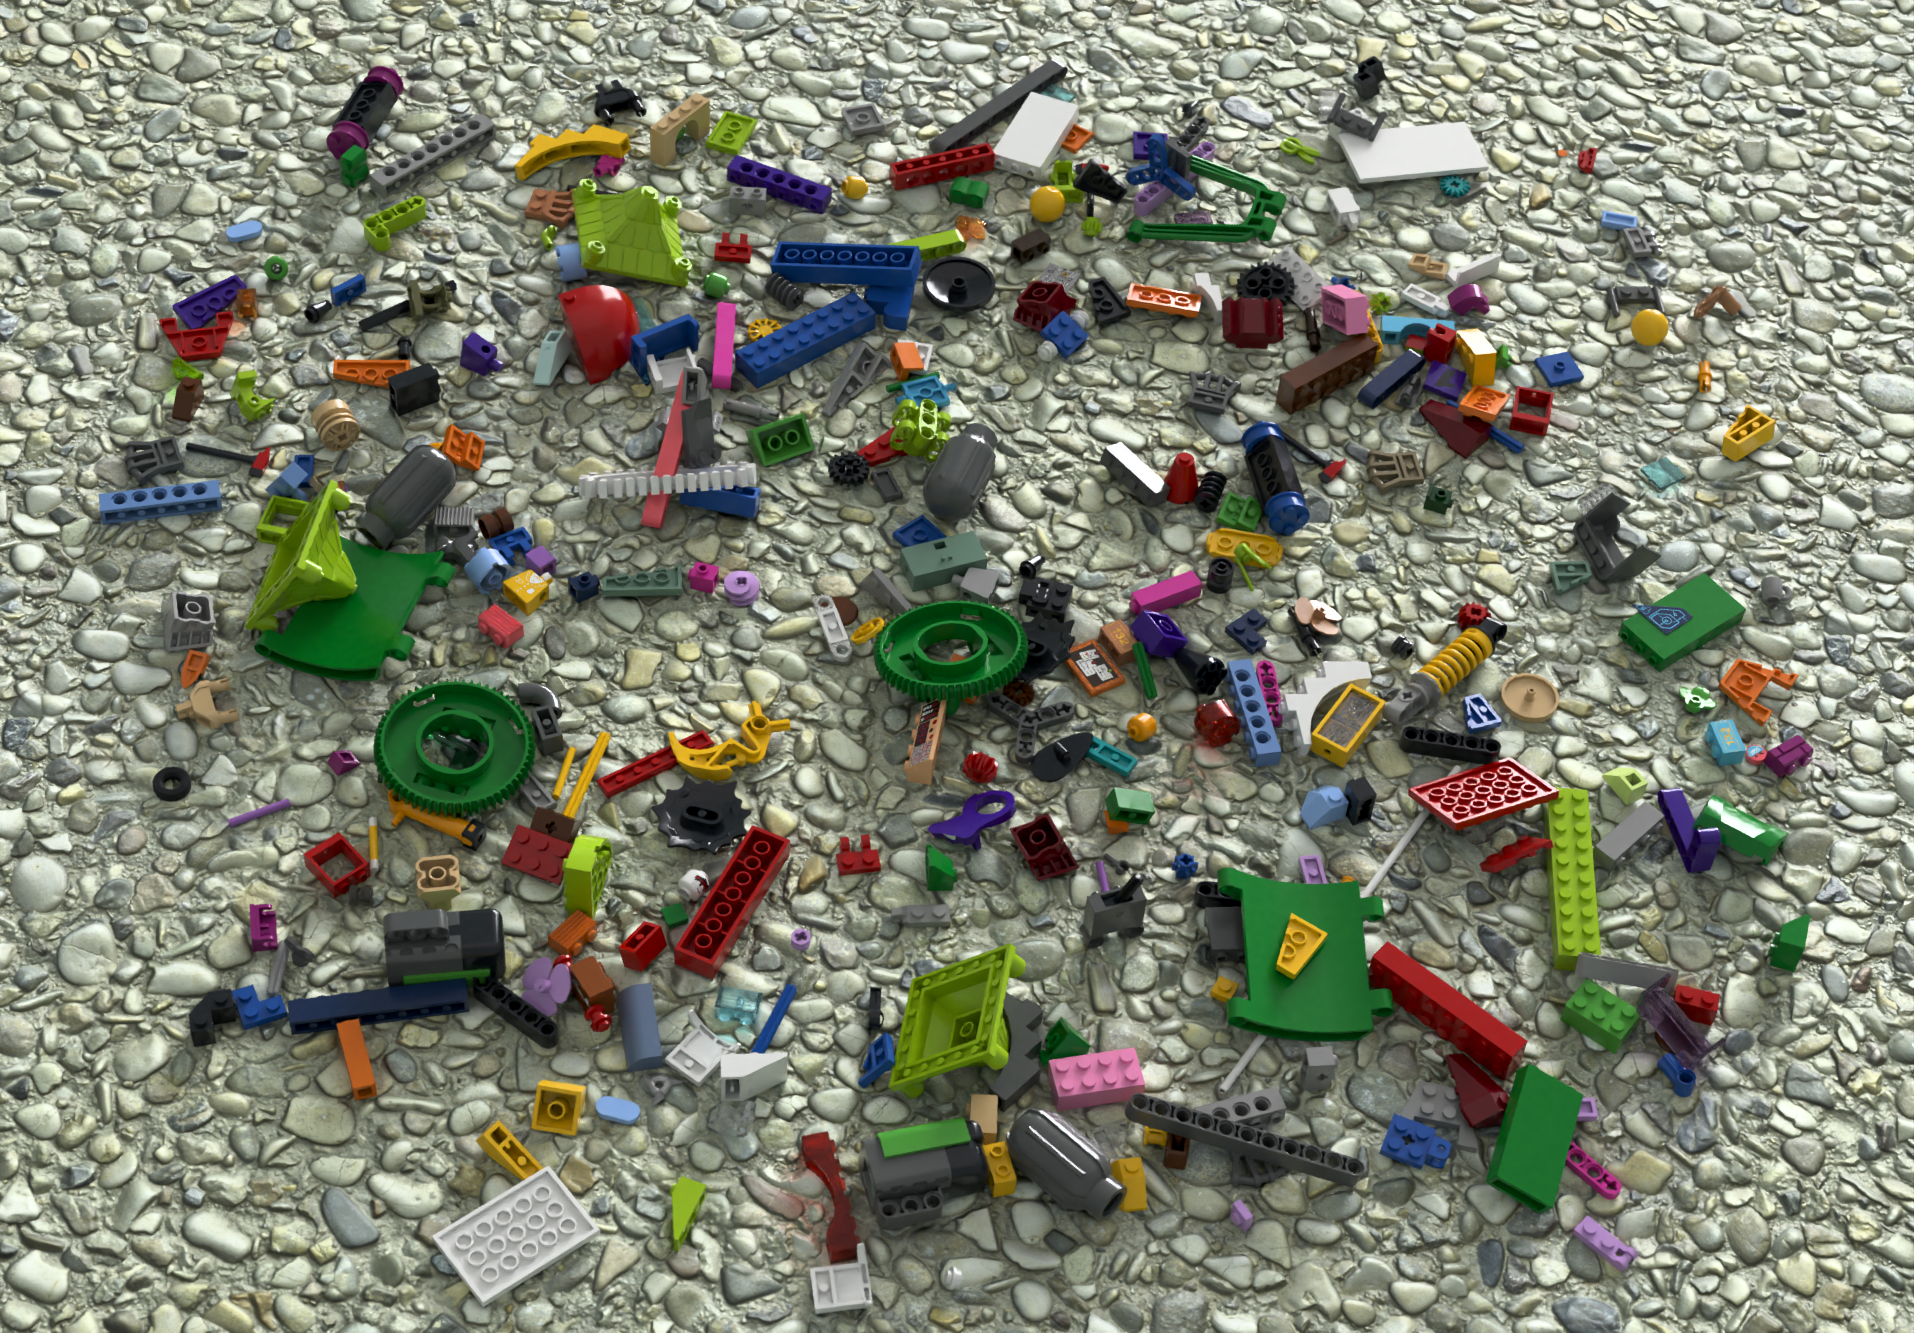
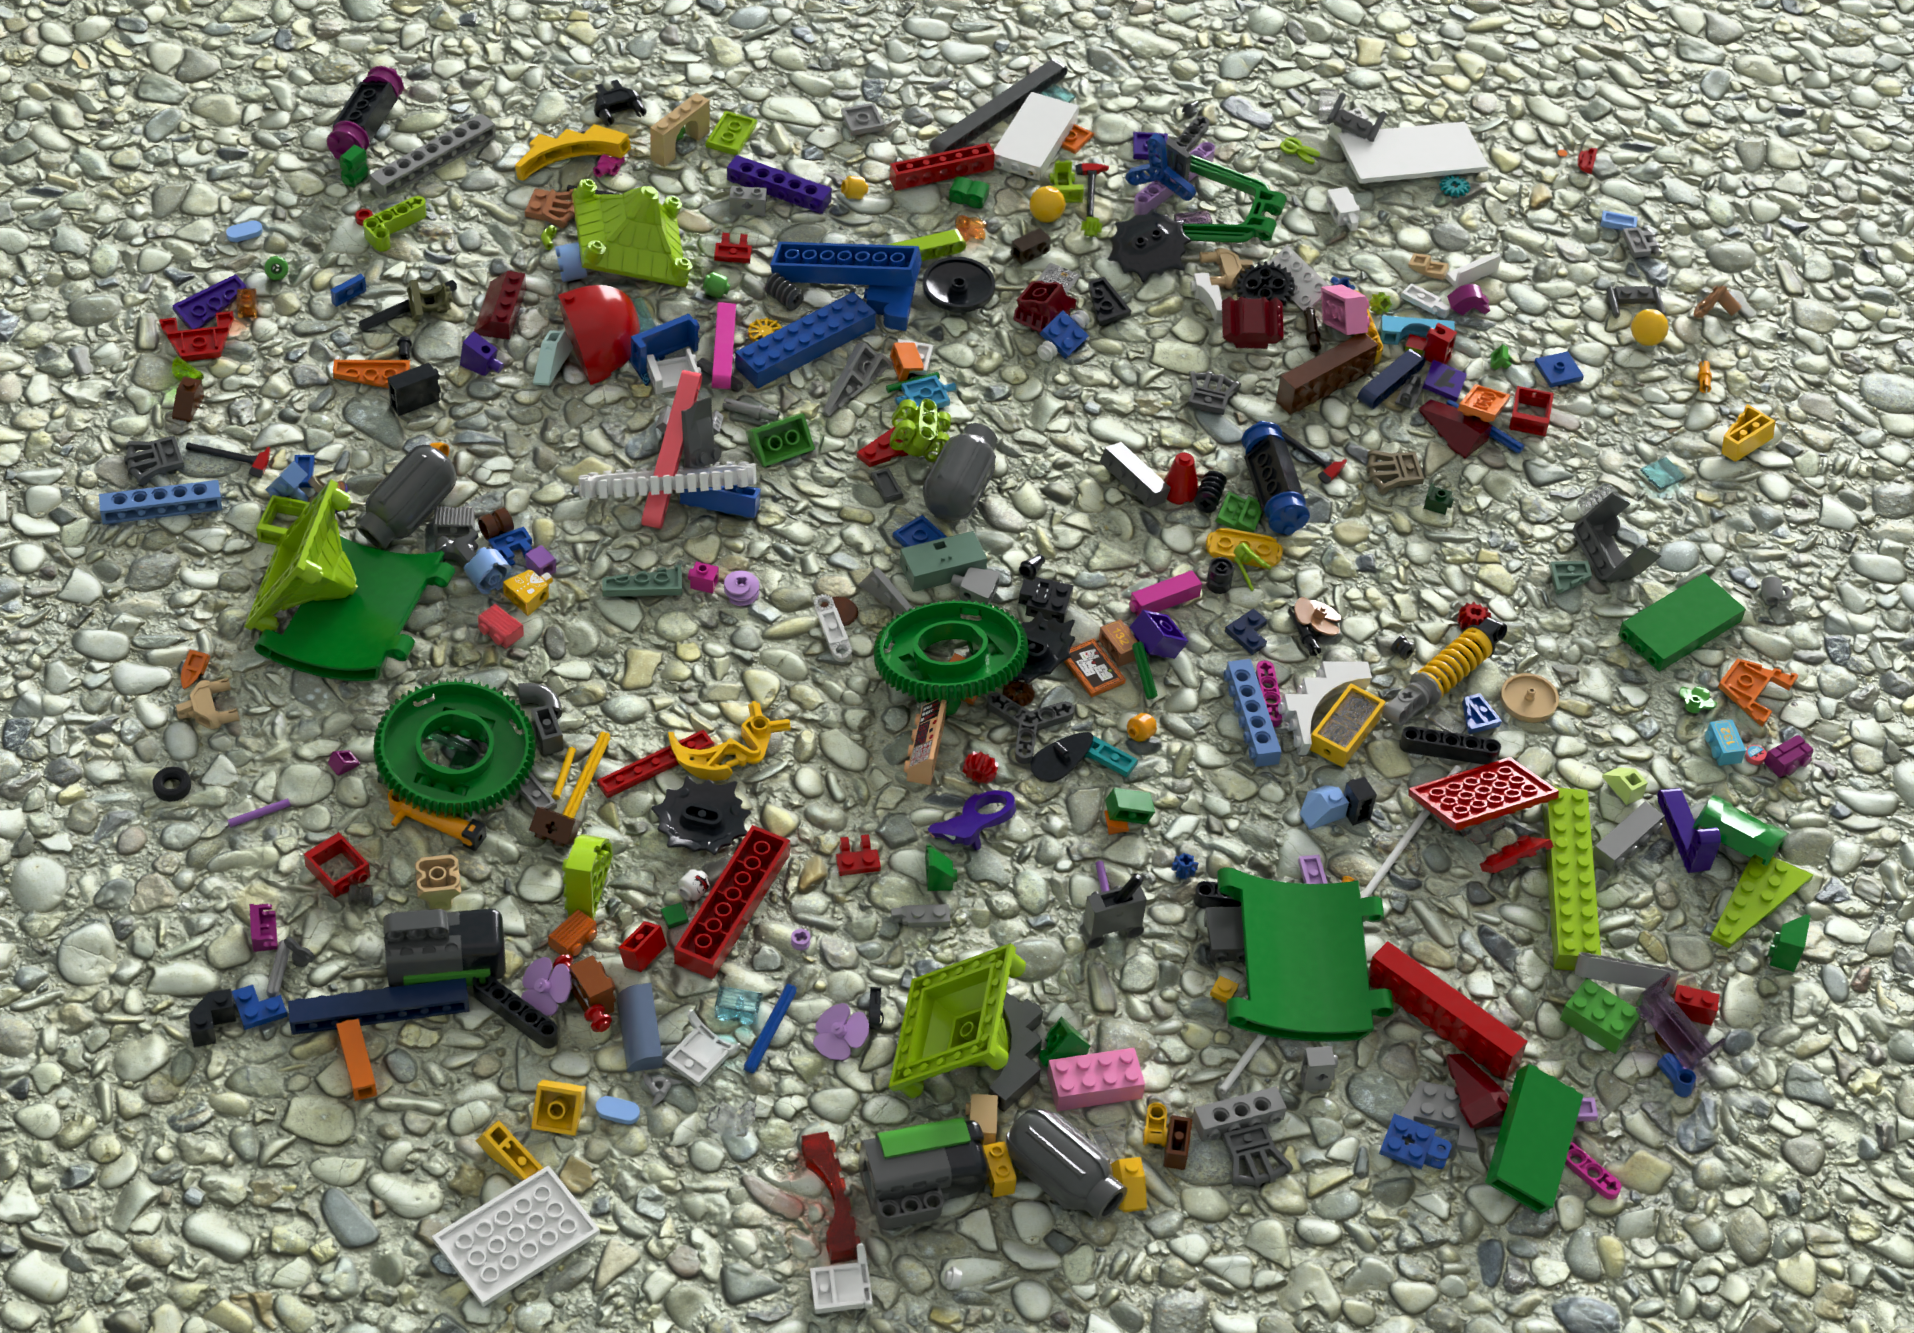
light grey slope [161,591,215,652] -> none
lime tile [230,370,275,422] -> none
black cone [304,300,332,322] -> none
tan wheel [311,400,361,451] -> none
yellow bar [368,817,379,873] -> none
orange slope [441,424,485,471] -> none
red plate [501,825,573,886] -> none
dark blue brick [568,571,600,603] -> none
lime slope [670,1176,706,1252] -> none
light grey slope [682,366,708,405] -> none
white slope [720,1052,788,1102] -> none
black gear [828,451,870,487] -> none
yellow wheel [851,617,886,645] -> none
blue wing [858,1032,895,1088] -> none
dark red slope [1010,813,1079,881] -> none
black wing [1073,159,1128,203] -> none
dark grey hand [1104,853,1129,875] -> none
dark grey beam [1125,1093,1365,1187] -> none
orange plate [1126,283,1202,318] -> none
black cone [1173,647,1228,696] -> none
clear red brick [1194,699,1241,747] -> none
lavender plate [1230,1199,1253,1232] -> none
yellow wing [1276,913,1328,980] -> none
black brick [1353,56,1386,101] -> none
yellow wedge [1454,328,1496,387] -> none
lavender plate [1572,1215,1638,1271] -> none
dark blue sticker [1632,604,1693,634] -> none
none -> red tile [355,209,373,226]
none -> dark red slope [474,271,526,340]
none -> lavender piece [813,1003,869,1060]
none -> black piece [1108,209,1191,283]
none -> tan connector [1199,248,1254,289]
none -> lime wing [1710,854,1814,948]

